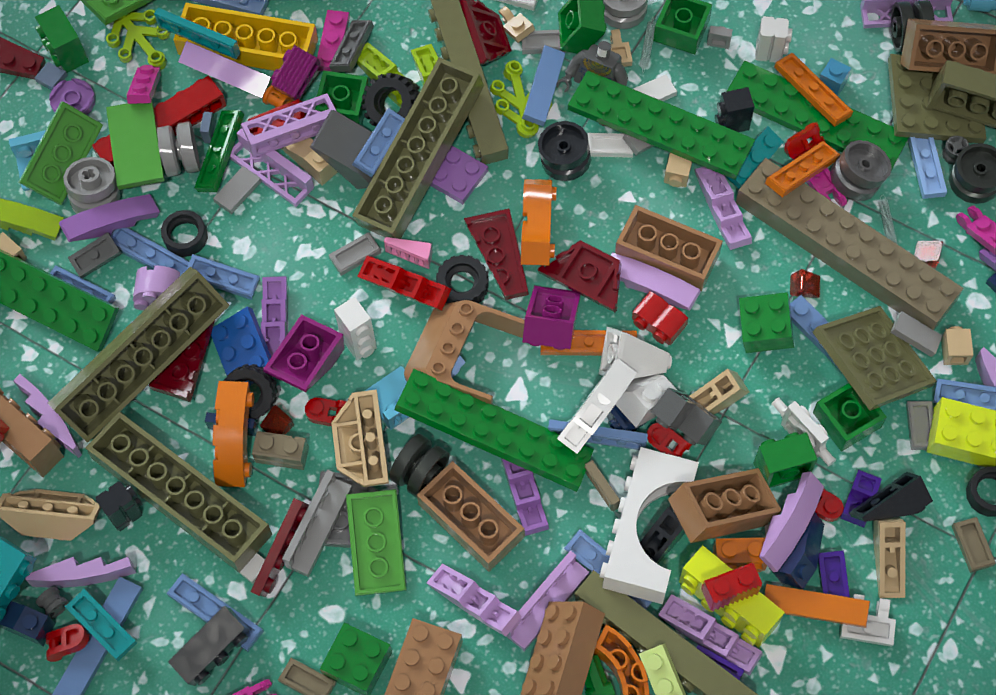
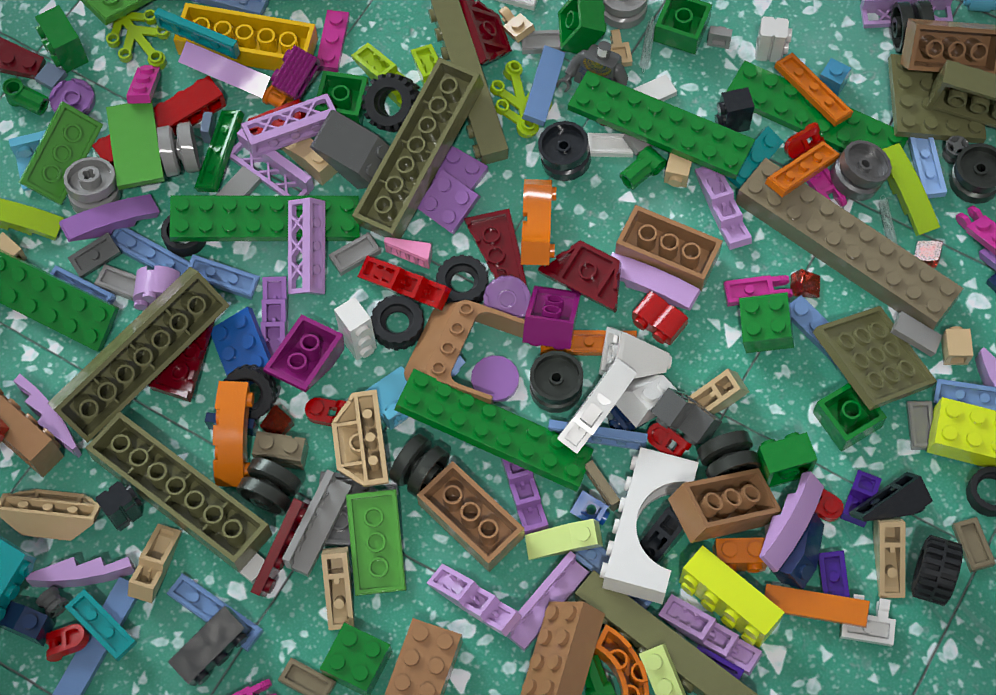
dark grey tile [329,20,374,72] -> none
medium blue tile [352,108,405,178] -> none
red brick [701,563,763,612] -> none
white plate [771,397,836,467] -> none
none -> green piece [2,78,50,115]
none -> light grey tile [94,264,136,301]
none -> tan slope [128,524,182,603]
none -> green plate [170,195,360,242]
none -> pearl dark grey wheel [236,457,302,516]
none -> lavender fence [288,197,325,295]
none -> tan slope [321,546,355,630]
none -> black tyre [371,295,424,351]
none -> medium lavender plate [417,169,481,234]
none -> medium lavender tile [471,355,519,403]
none -> medium lavender tile [483,275,531,319]
none -> yellowish green slope [525,519,603,560]
none -> pearl dark grey wheel [530,351,583,413]
none -> brick [570,490,610,526]
none -> green piece [620,145,667,190]
none -> pearl dark grey wheel [697,430,761,478]
none -> dark pink hinge [723,275,793,307]
none -> lime slope [882,143,940,236]
none -> black tyre [911,535,963,606]

